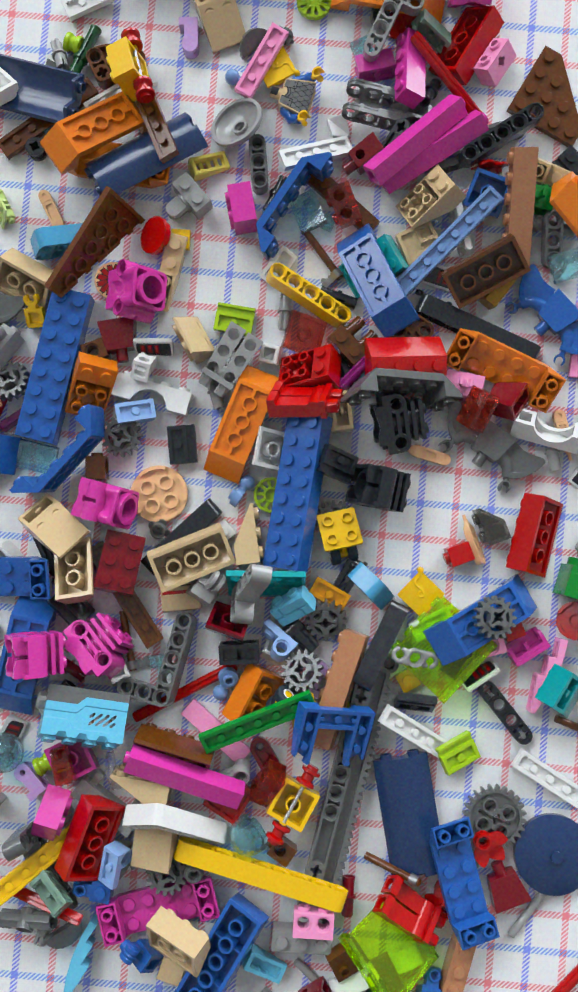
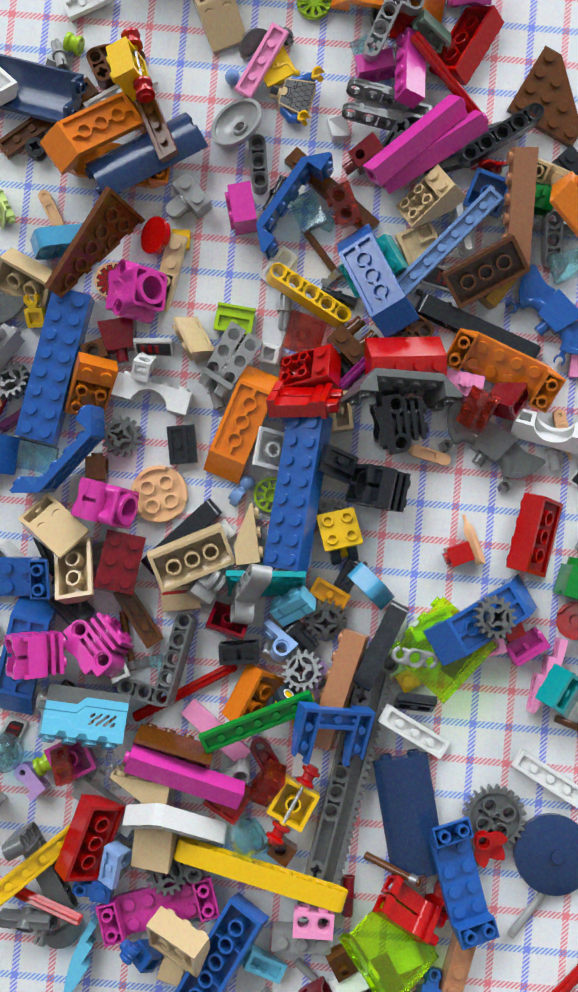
sand green hinge [30,870,73,918] -> none
dark pink brick [31,784,73,841] -> none
dark red axle [64,656,87,682] -> none
dark green pin [68,24,102,73] -> none
light blue plate [114,398,156,424] -> none
dark grey plate [148,519,170,539] -> none
lavender leg [179,17,199,59] -> none
light yellow slope [188,151,230,181] -> none
medium blue plate [213,667,238,700] -> none
white plate [277,135,353,171] -> none
yellow hat [397,567,445,618] -> none
black pin [419,78,442,107] -> none
lime plate [435,730,481,776] -> none
slope [458,657,501,693] -> none
clear smoke slope [471,508,511,546] -> none
bright pink brick [473,38,517,86] -> none
black beam [477,680,533,745] -> none
dark red torso [486,860,532,914] -> none

